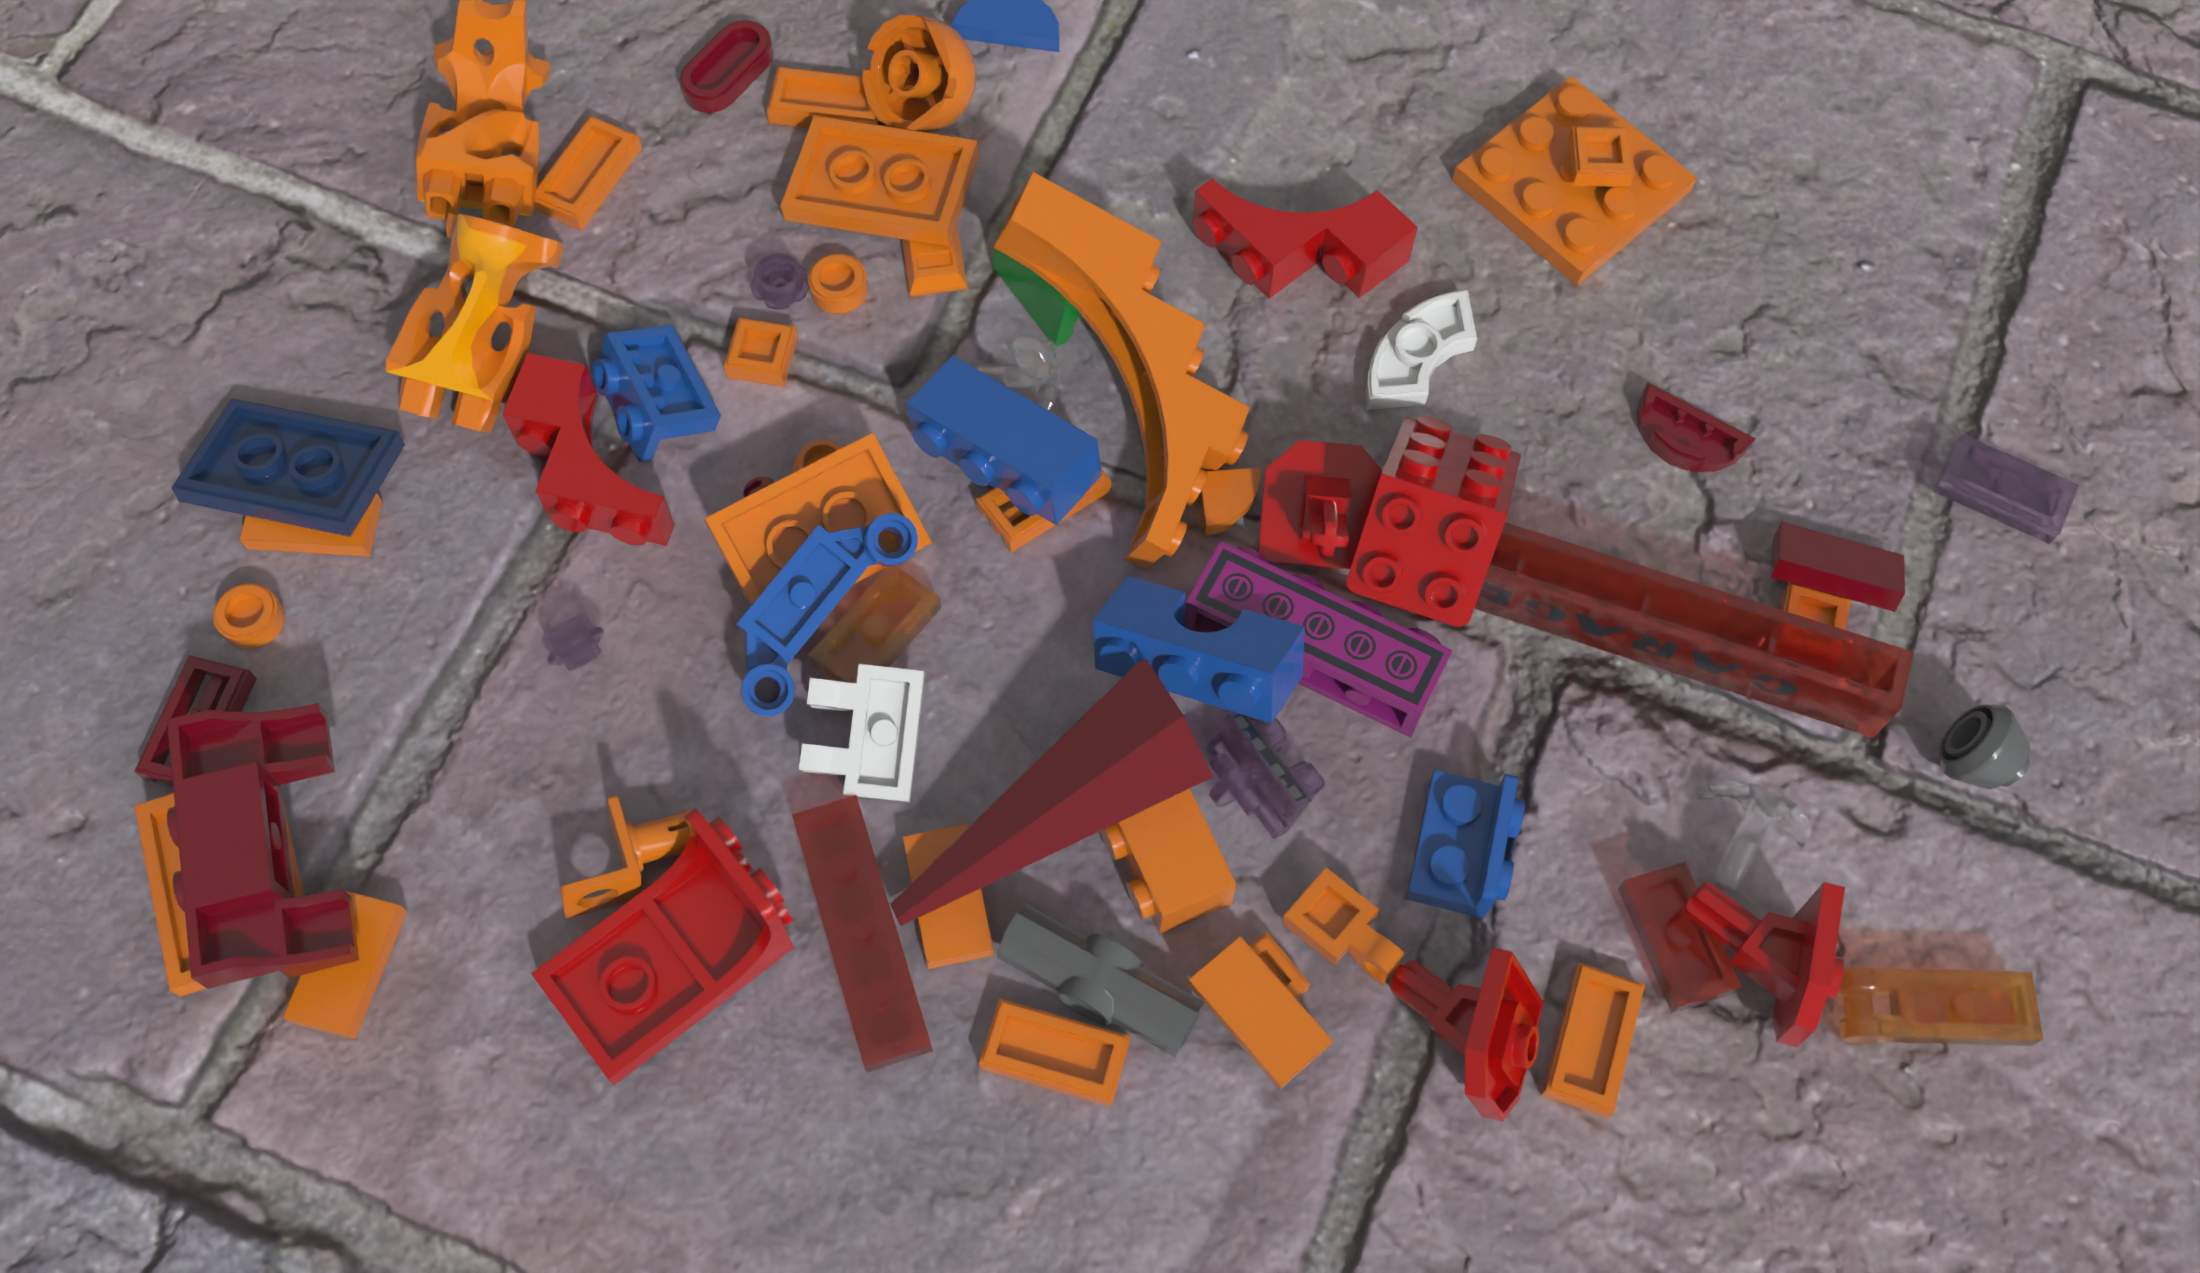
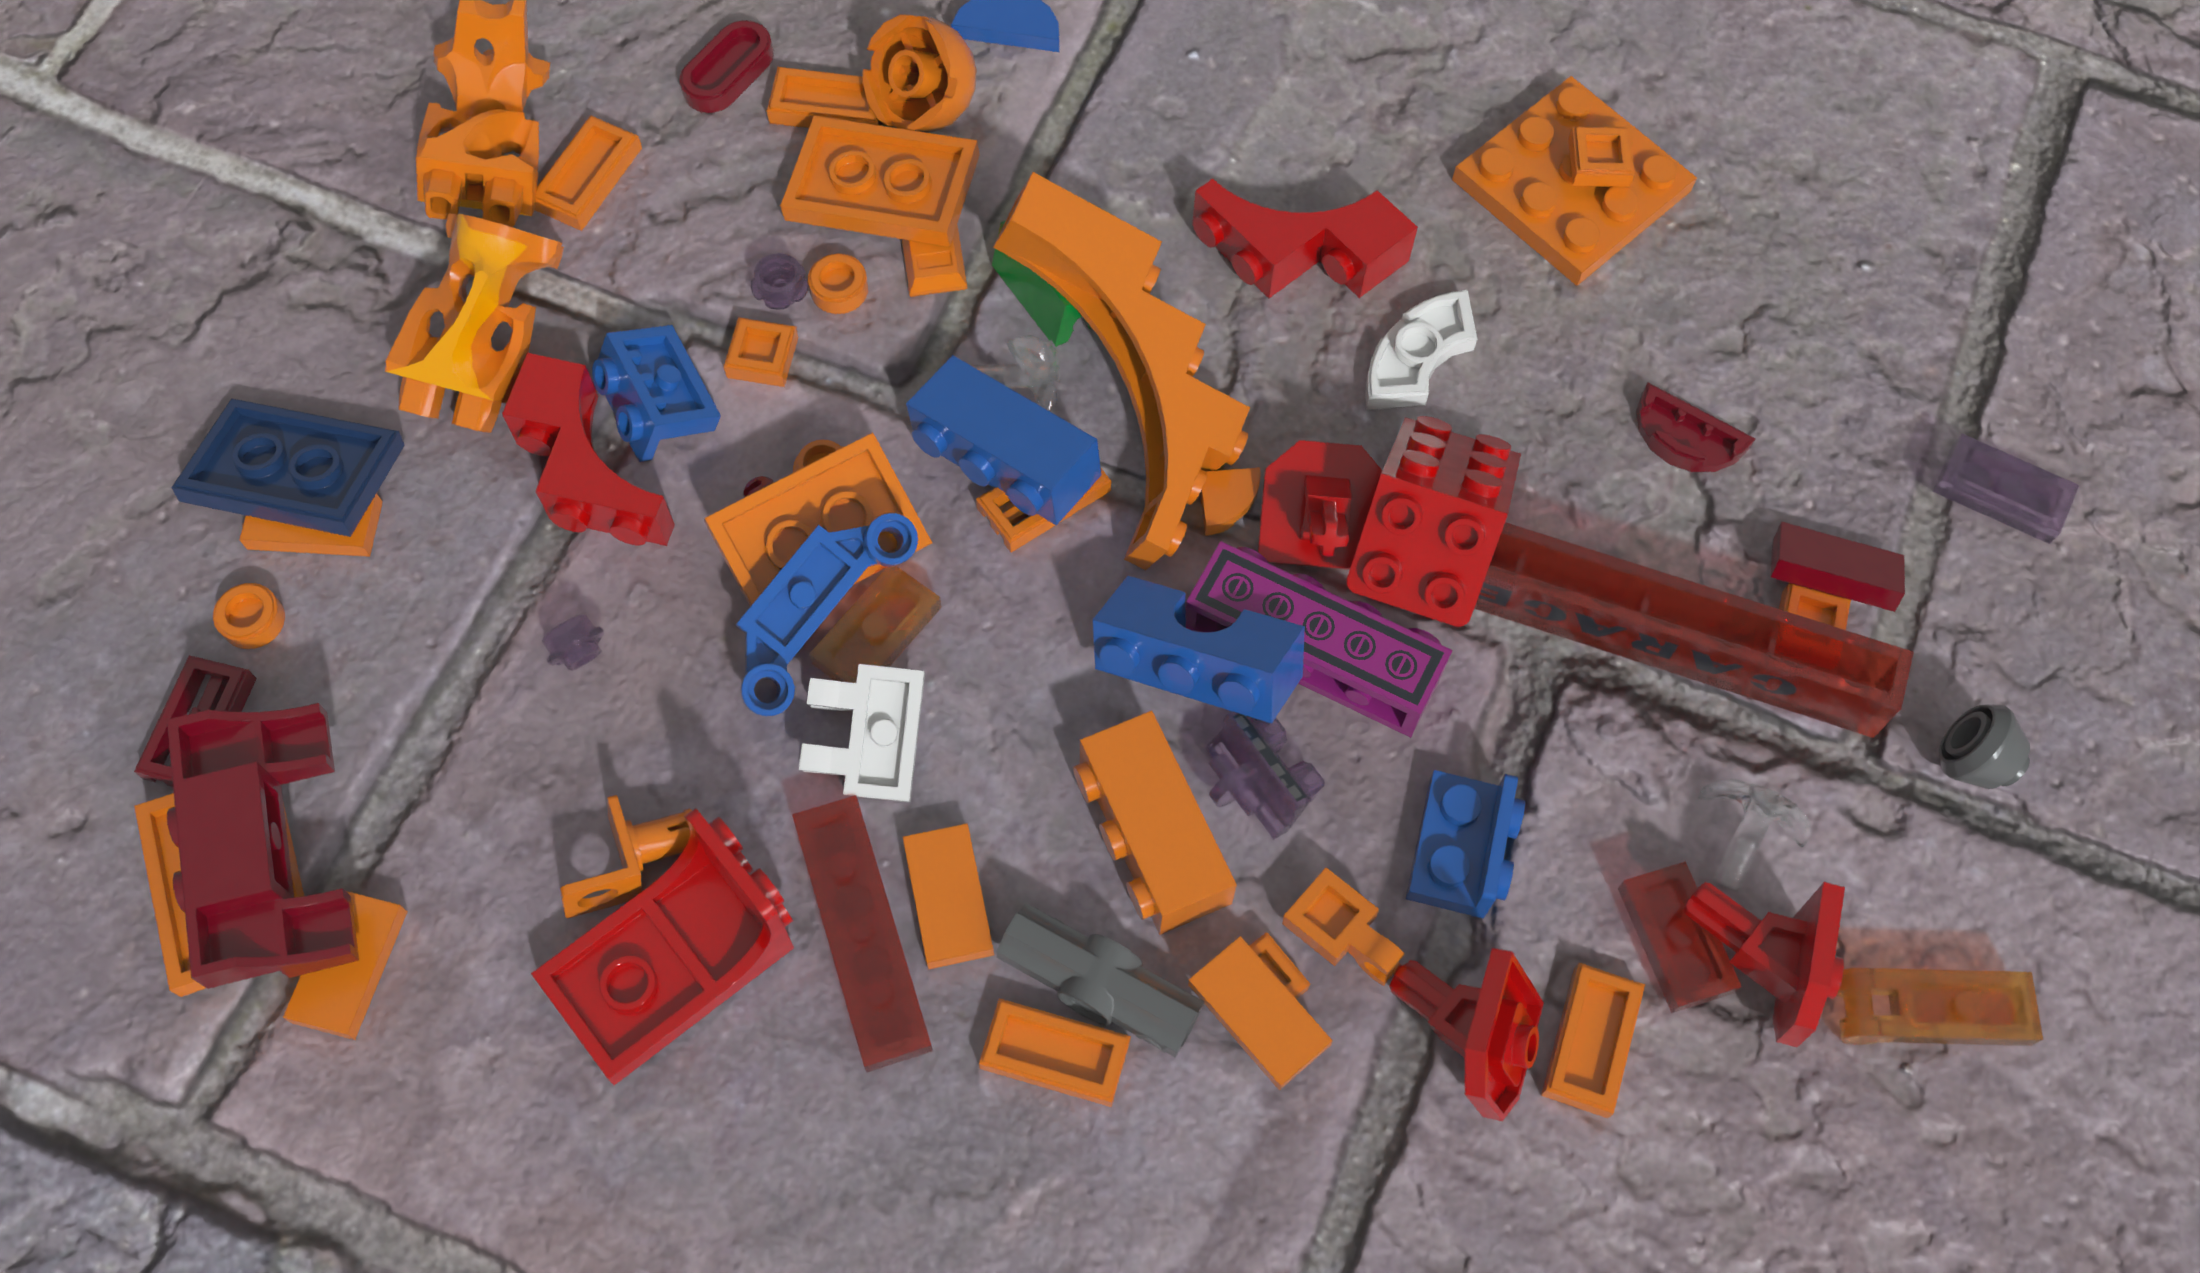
dark red wedge [890,659,1213,926] -> none

